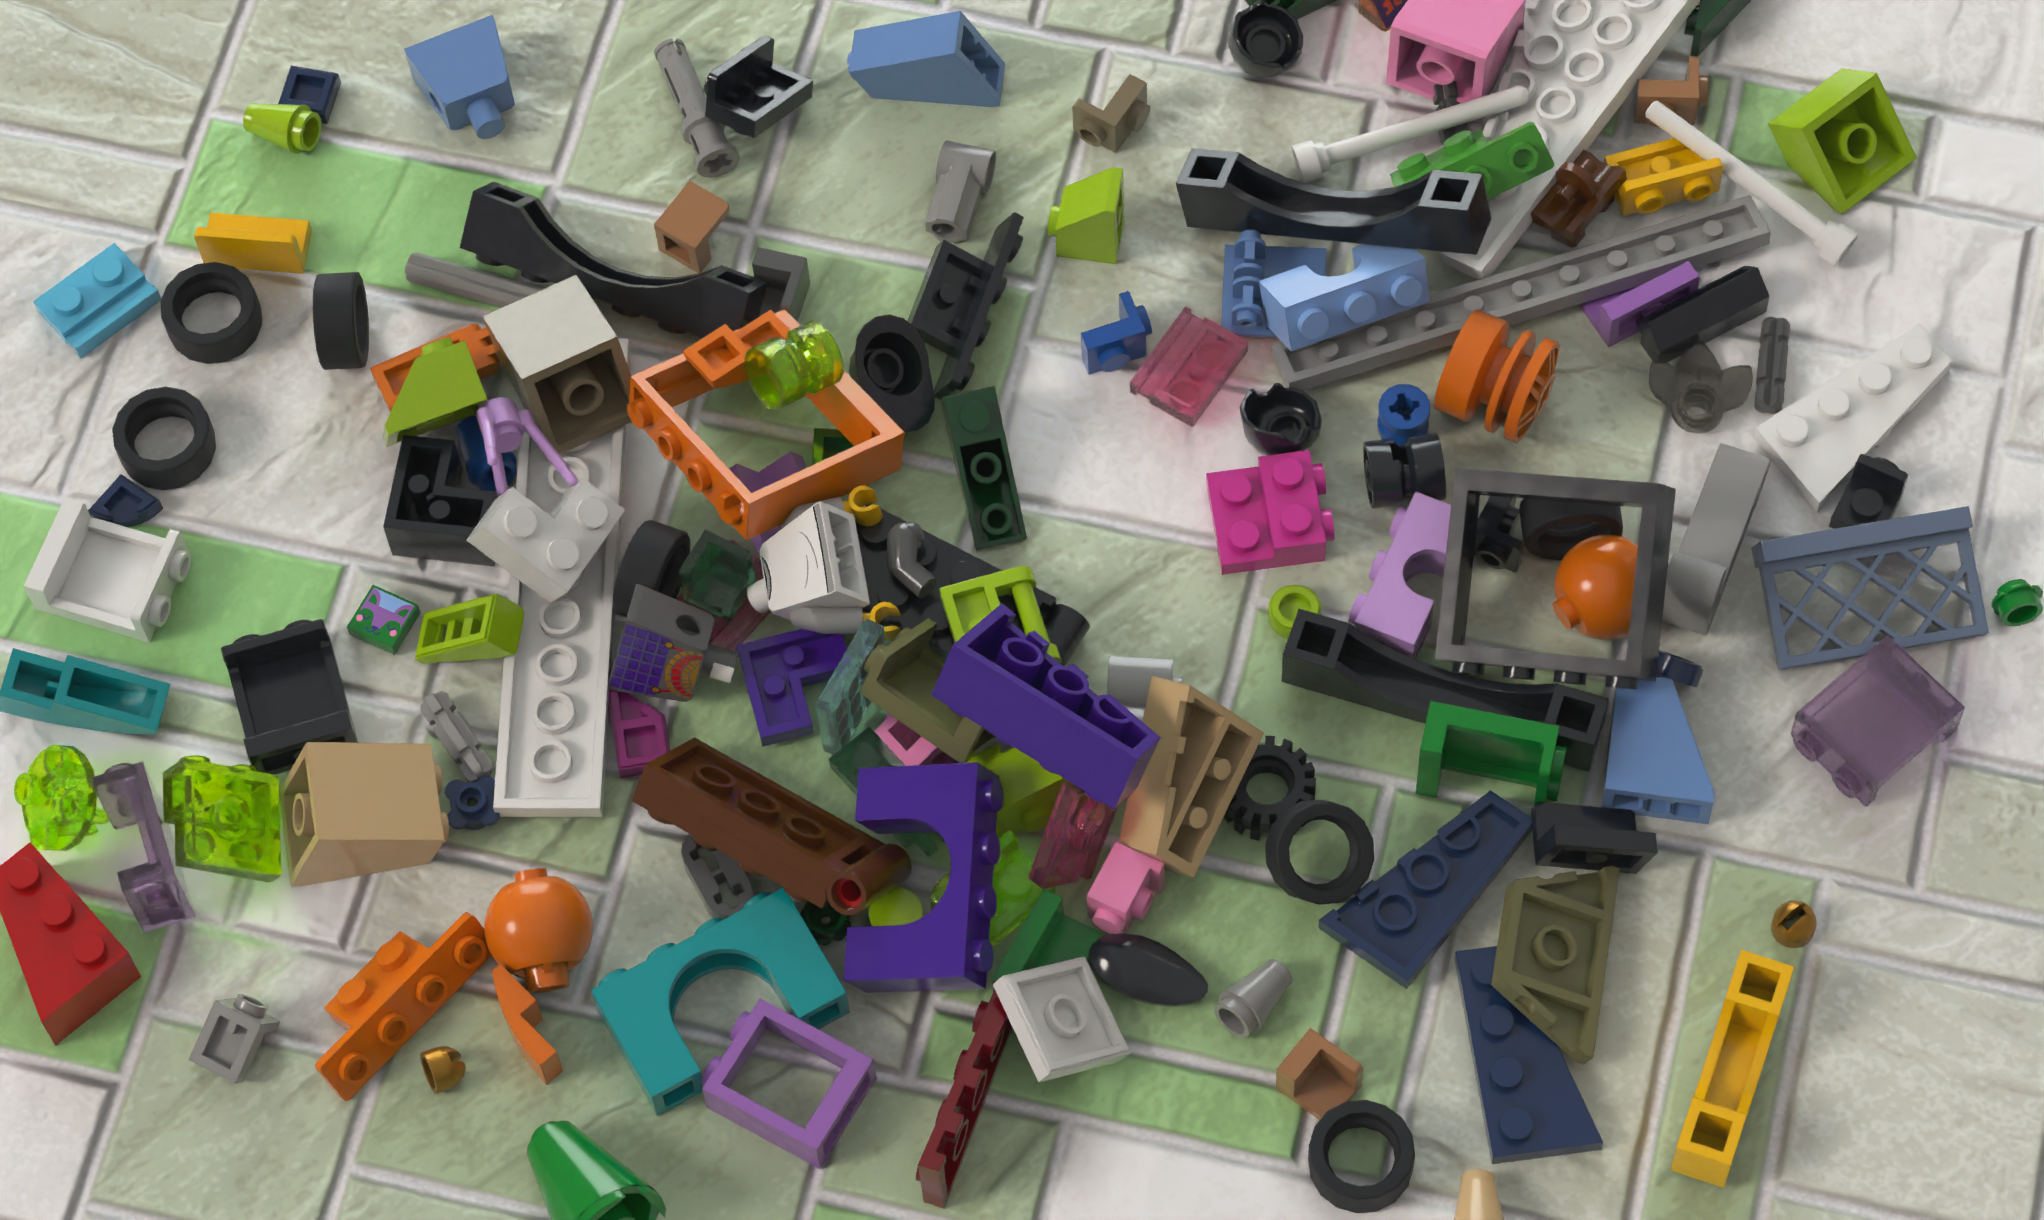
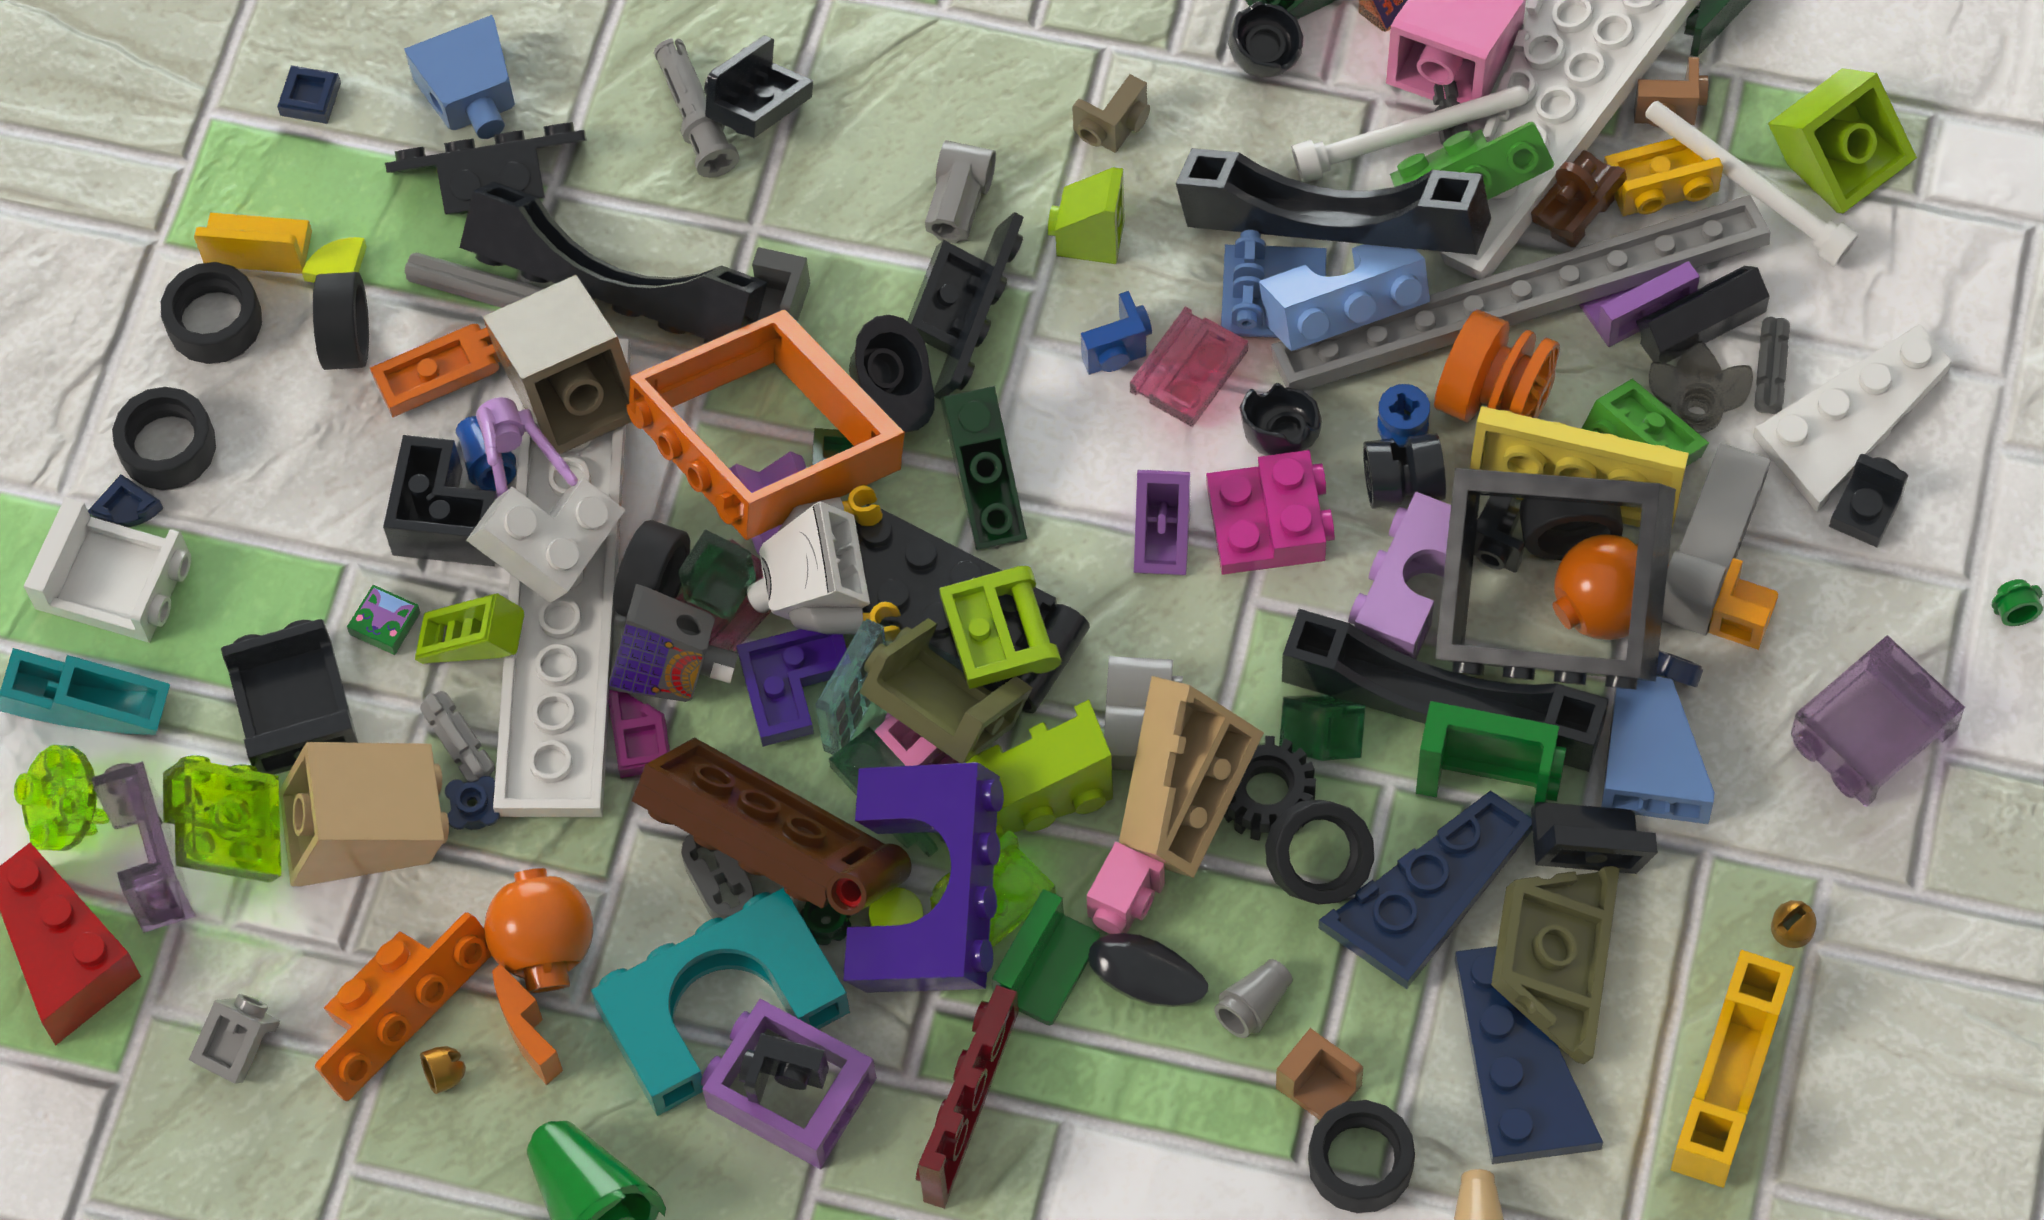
medium azure plate [33,243,161,359] -> none
lime cone [243,103,321,154] -> none
lime slope [383,337,487,447] -> none
medium nougat panel [654,180,729,273] -> none
orange slope [683,310,803,388] -> none
clear neon green wheel [745,321,844,411] -> none
medium blue slope [847,11,1005,107] -> none
dark grey arm [887,521,937,599] -> none
dark purple wedge [931,603,1161,809] -> none
white plate [993,956,1131,1083] -> none
clear pink plate [1028,782,1118,889] -> none
lime tile [1268,584,1321,639] -> none
sand blue fence [1751,506,1989,670] -> none
none -> neon yellow tile [302,237,367,283]
none -> black bracket [385,122,587,214]
none -> black bracket [739,1033,829,1104]
none -> medium lavender slope [1134,470,1190,575]
none -> clear green panel [1279,694,1366,761]
none -> light yellow plate [1470,406,1689,533]
none -> bright green bracket [1581,378,1709,467]
none -> light orange panel [1708,558,1778,650]

